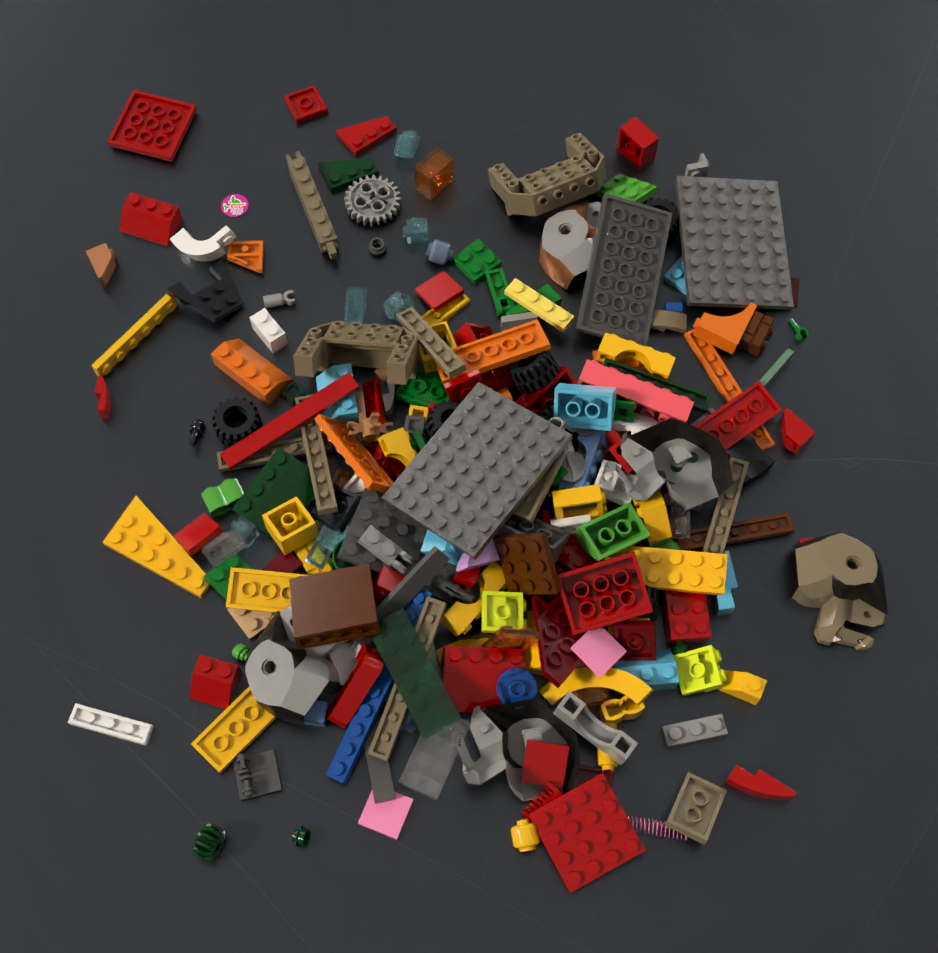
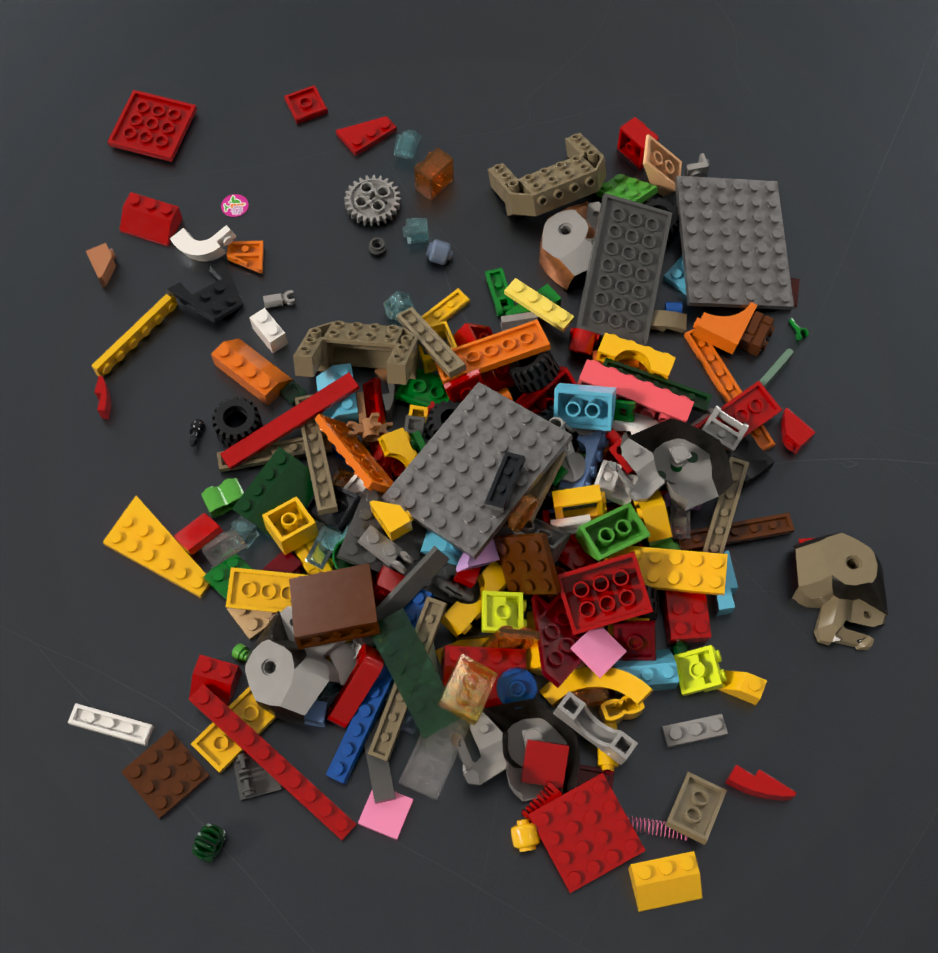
dark tan hinge [285,151,339,260] -> none
dark green plate [292,826,311,847] -> none
dark green wing [318,158,379,192] -> none
clear light blue slope [344,286,368,324] -> none
red tile [415,271,465,312] -> none
green plate [452,238,502,284] -> none
none -> reddish brown plate [121,729,210,820]
none -> red plate [188,684,356,841]
none -> yellow slope [369,500,413,541]
none -> clear yellow plate [437,654,498,725]
none -> black plate [484,451,526,512]
none -> clear orange plate [508,494,539,532]
none -> red piece [568,327,600,356]
none -> yellow slope [628,851,702,912]
none -> light nougat slope [643,134,682,197]
none -> light grey plate [701,405,749,453]

